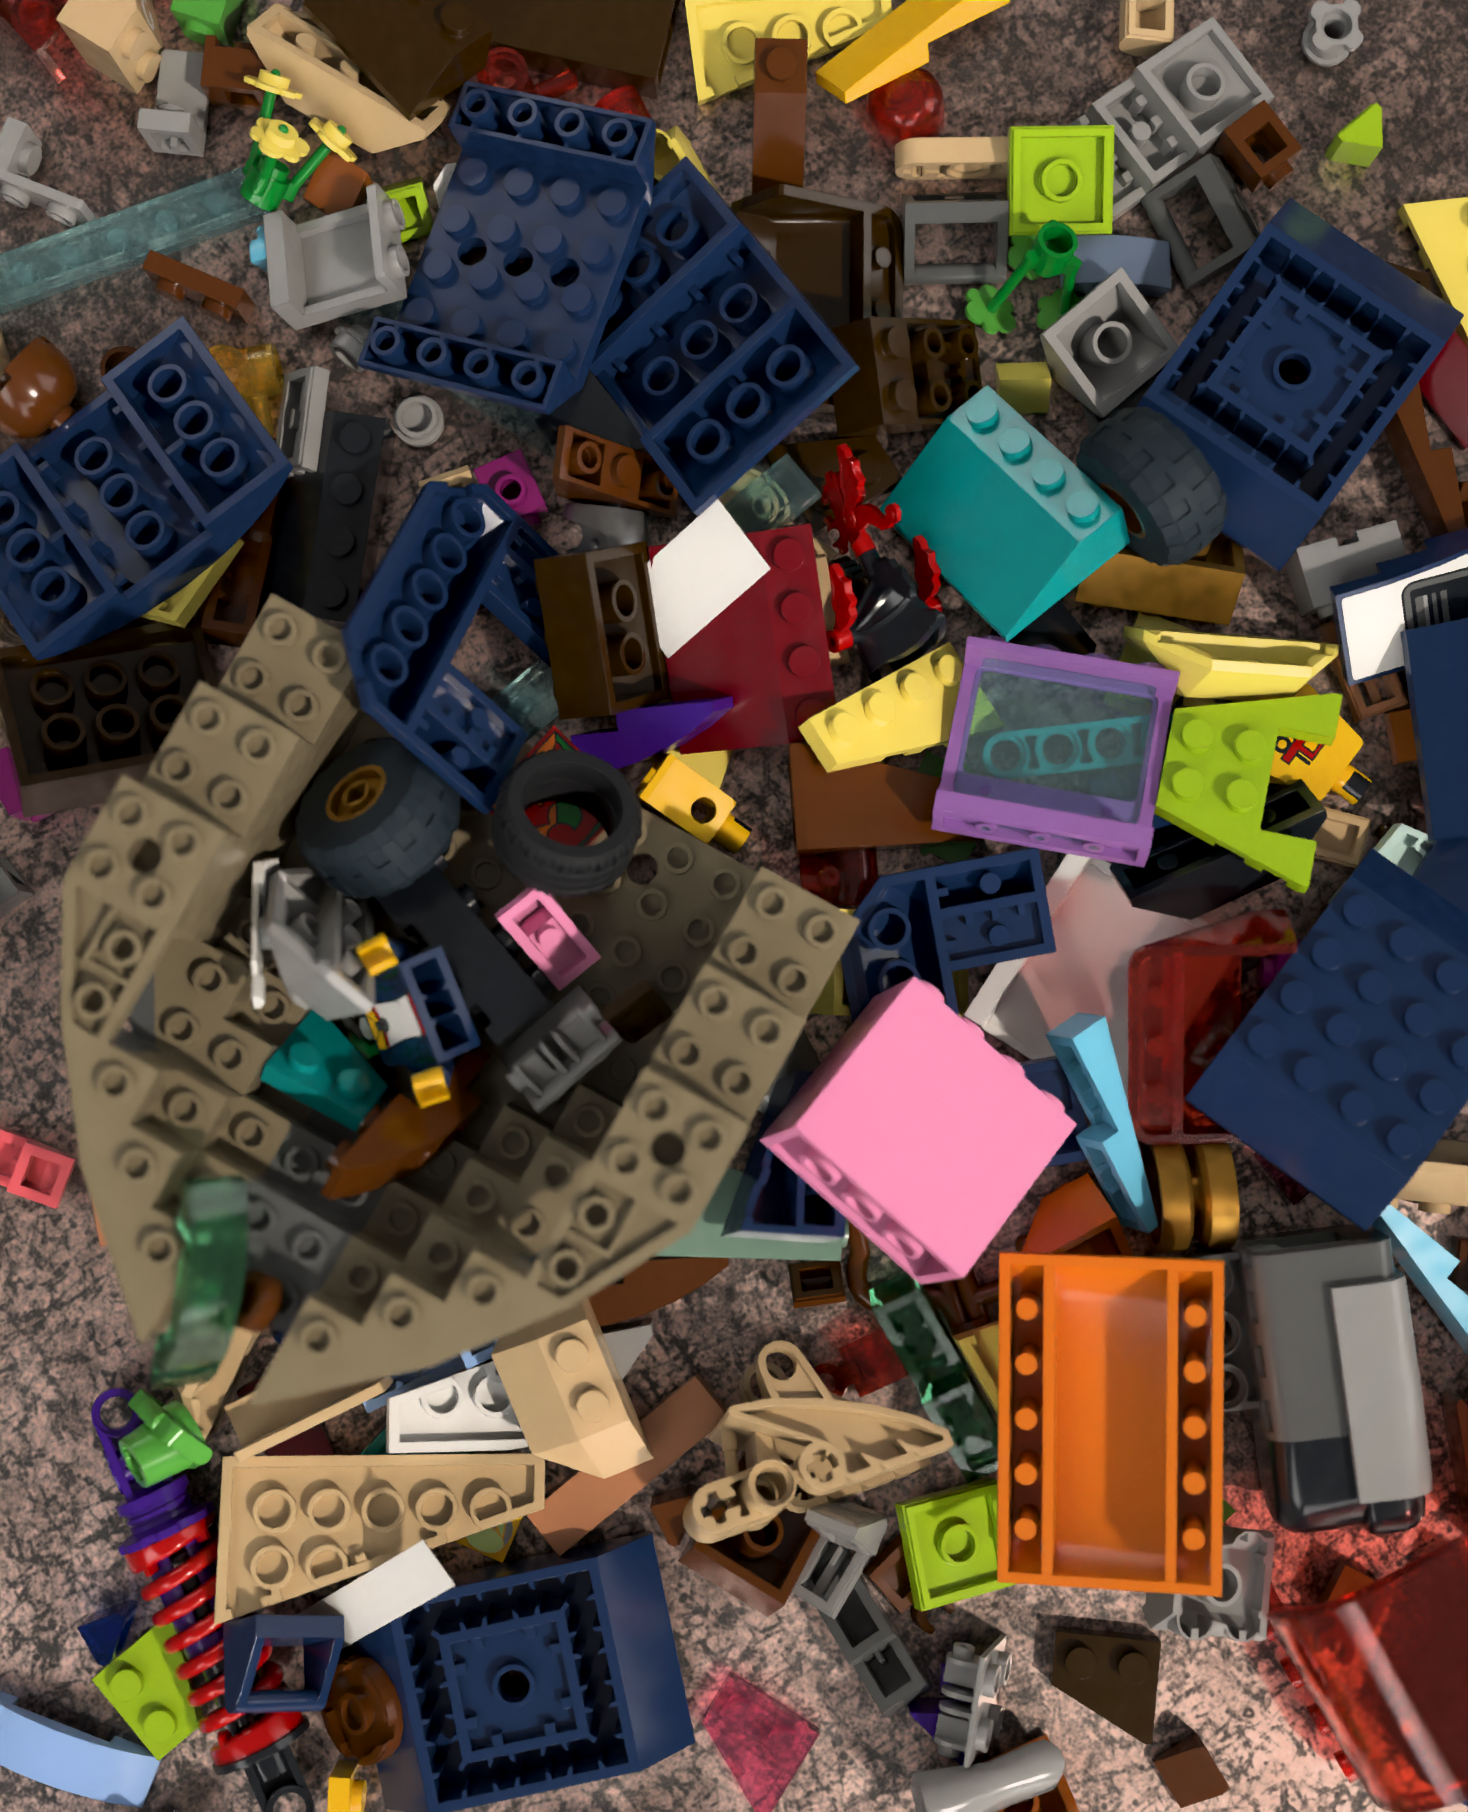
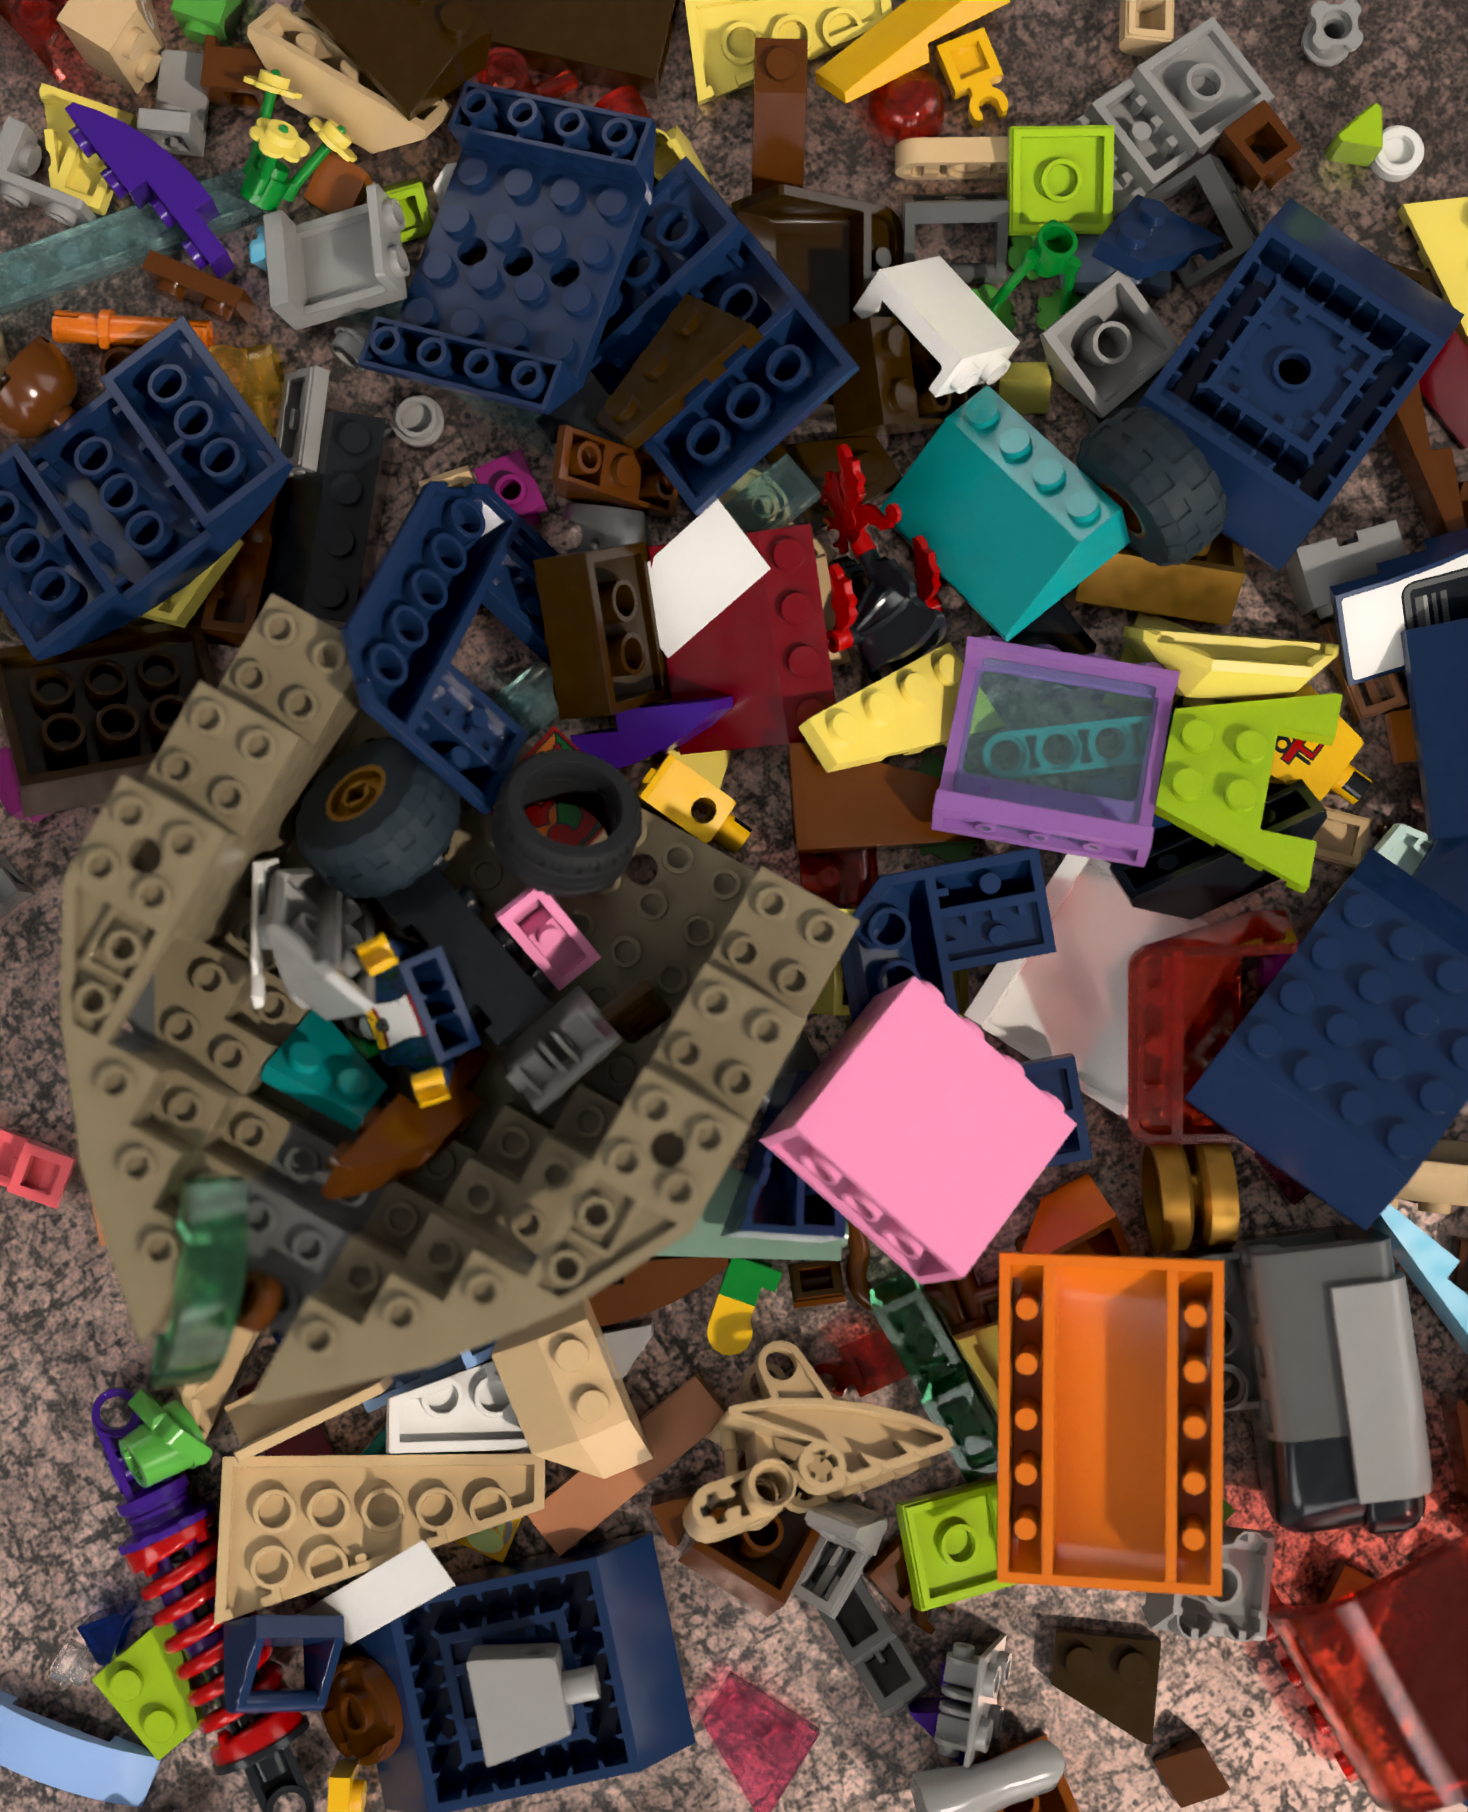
medium azure slope [1045,1012,1159,1233] -> none
none -> light yellow wing [39,83,138,217]
none -> clear plate [47,1638,96,1691]
none -> orange pin [51,308,214,353]
none -> dark purple slope [65,102,235,279]
none -> light grey torso [466,1643,601,1767]
none -> dark brown wing [593,293,764,450]
none -> leg [707,1258,782,1356]
none -> white panel [853,256,1020,397]
none -> yellow plate [935,27,1008,129]
none -> dark blue wing [1092,194,1225,280]
none -> white tile [1370,125,1424,182]

